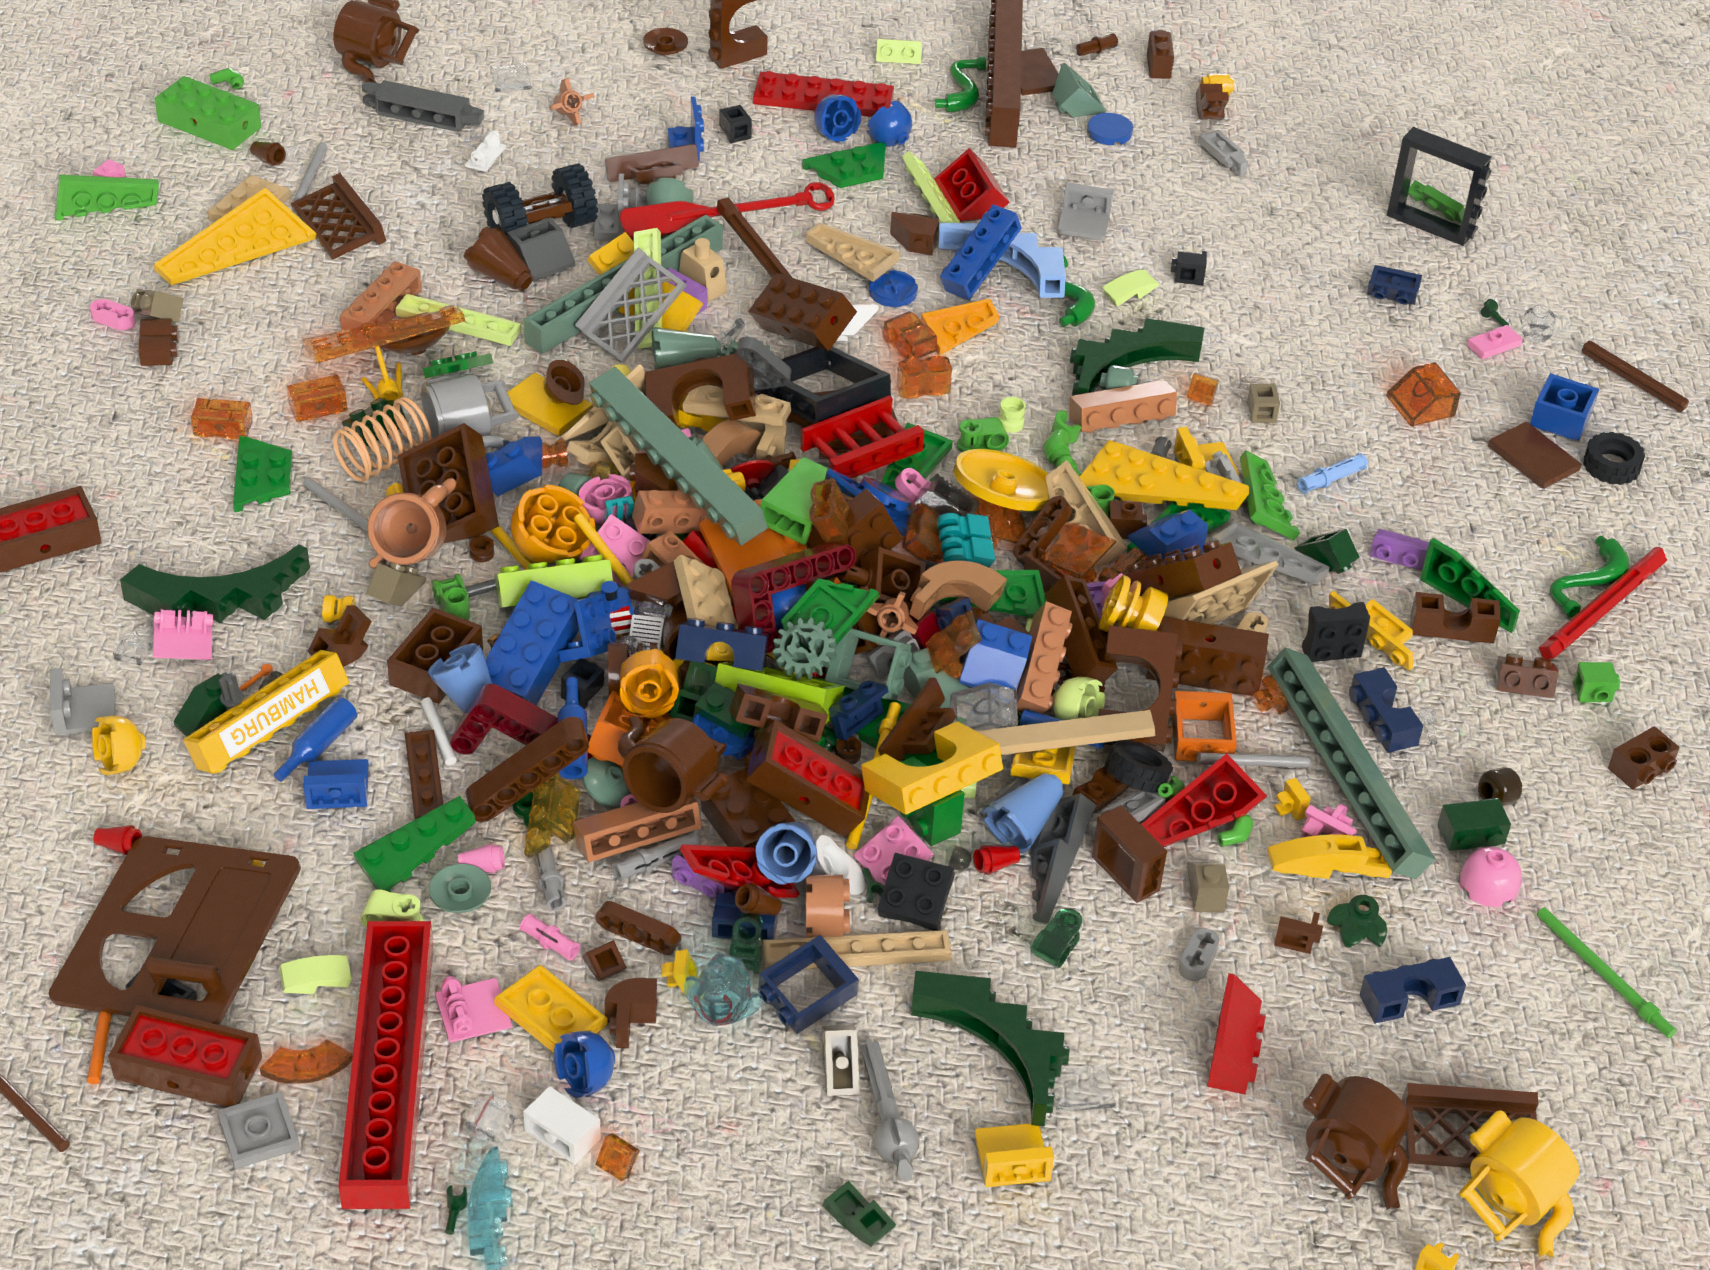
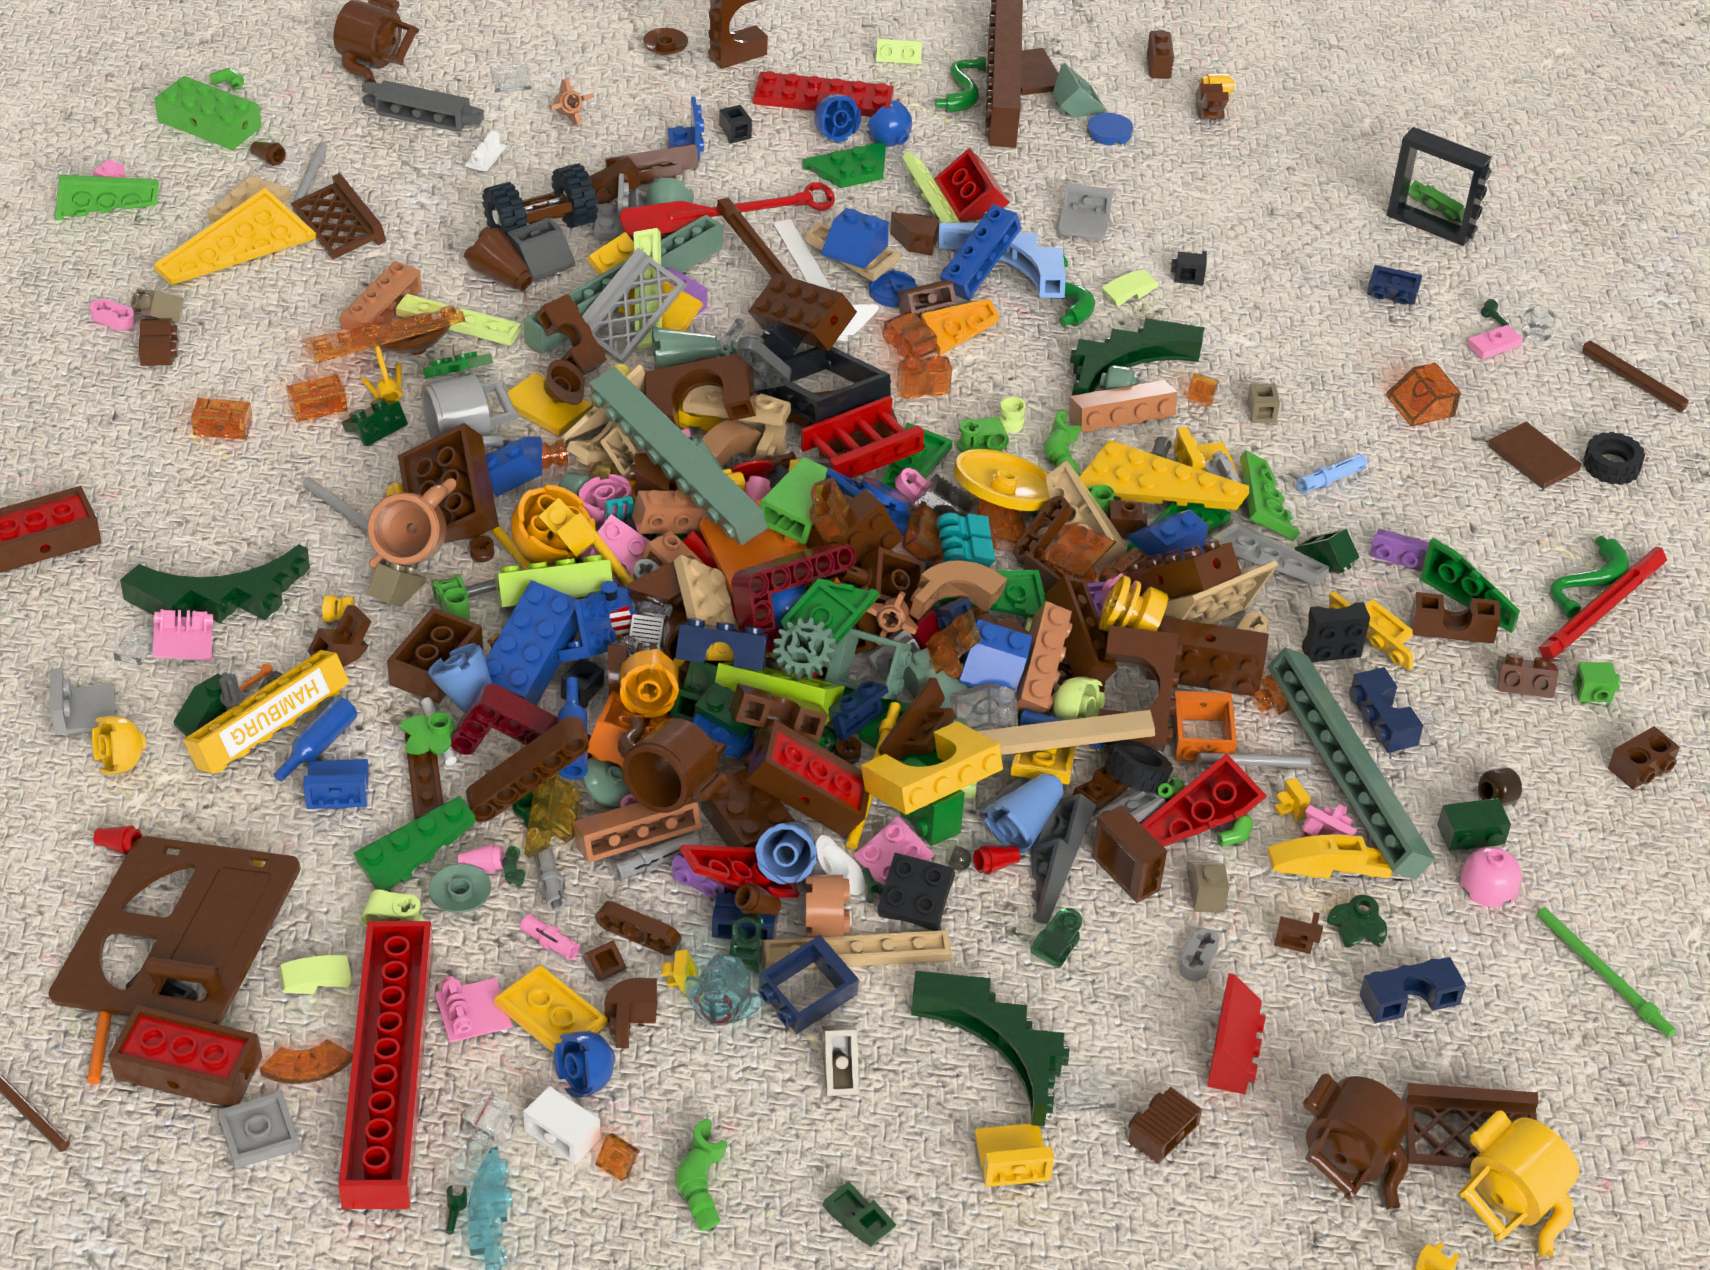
green wing [233,436,293,512] -> none
light nougat piece [333,397,432,482] -> none
tan torso [679,238,727,302] -> none
light grey piece [860,1039,919,1182] -> none
reddish brown axle [1076,33,1118,56] -> none
light grey hinge [1198,130,1248,176] -> none
blue brick [1530,373,1599,441] -> none
none -> bright green plate [399,712,455,755]
none -> clear green arm [502,846,526,886]
none -> reddish brown arch [535,294,607,376]
none -> yellow slope [538,498,597,558]
none -> reddish brown brick [589,156,639,204]
none -> bright green piece [675,1119,728,1231]
none -> bright pink cone [745,476,772,501]
none -> black brick [760,320,803,359]
none -> white sticker [773,219,832,290]
none -> blue slope [822,208,889,269]
none -> reddish brown brick [897,281,957,315]
none -> reddish brown brick [1128,1087,1202,1164]

